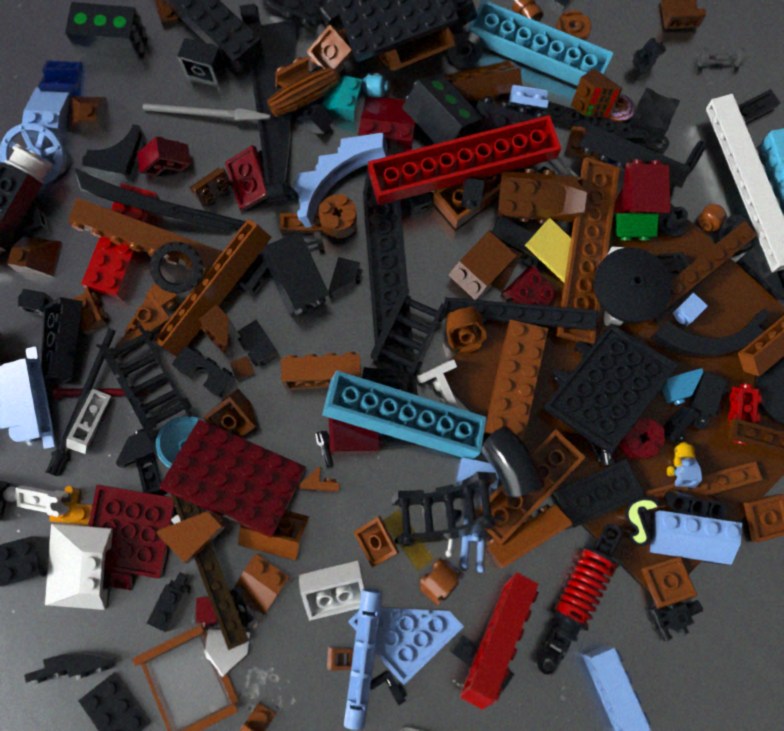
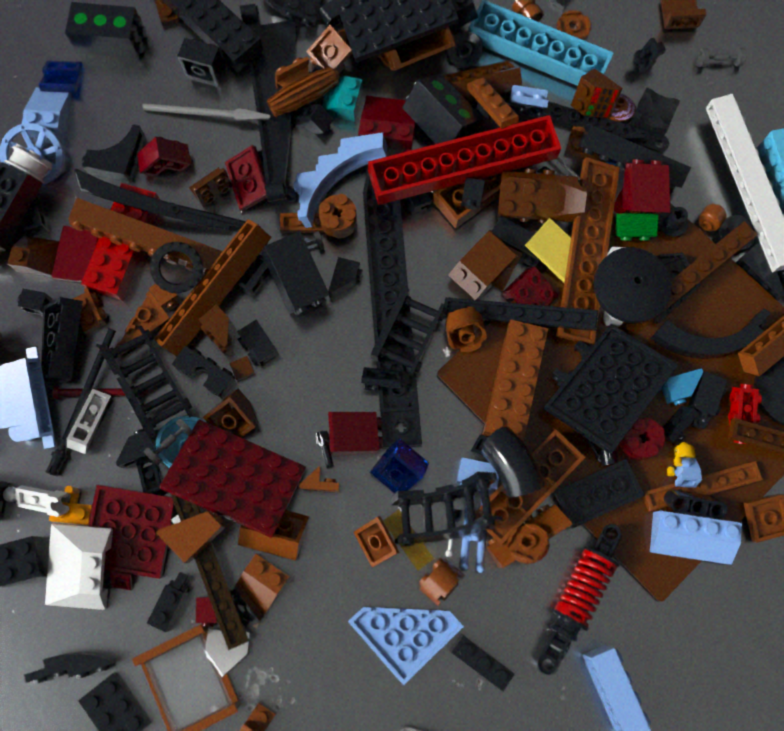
reddish brown slope [67,96,106,131] -> none
dark orange brick [281,352,362,390] -> none
white slope [299,561,365,621] -> none
medium azure brick [322,370,486,460] -> none
dark orange slope [327,647,354,671] -> none
light blue piece [344,589,382,730] -> none
medium azure head [362,73,390,98] -> none
black plate [370,671,408,706] -> none
white bracket [416,360,459,408] -> none
red brick [459,572,539,710] -> none
animal [625,496,663,546] -> none
dark orange tile [641,556,698,609] -> none
black piece [649,600,703,642] -> none
light blue brick [672,293,708,326] -> none
black axle [685,140,707,173] -> none
black plate [739,89,781,123] -> none
none -> dark red tile [51,226,99,283]
none -> dark grey wheel [143,418,194,466]
none -> clear blue slope [370,438,429,493]
none -> dark orange plate [467,78,518,129]
none -> dark orange tile [507,523,550,564]

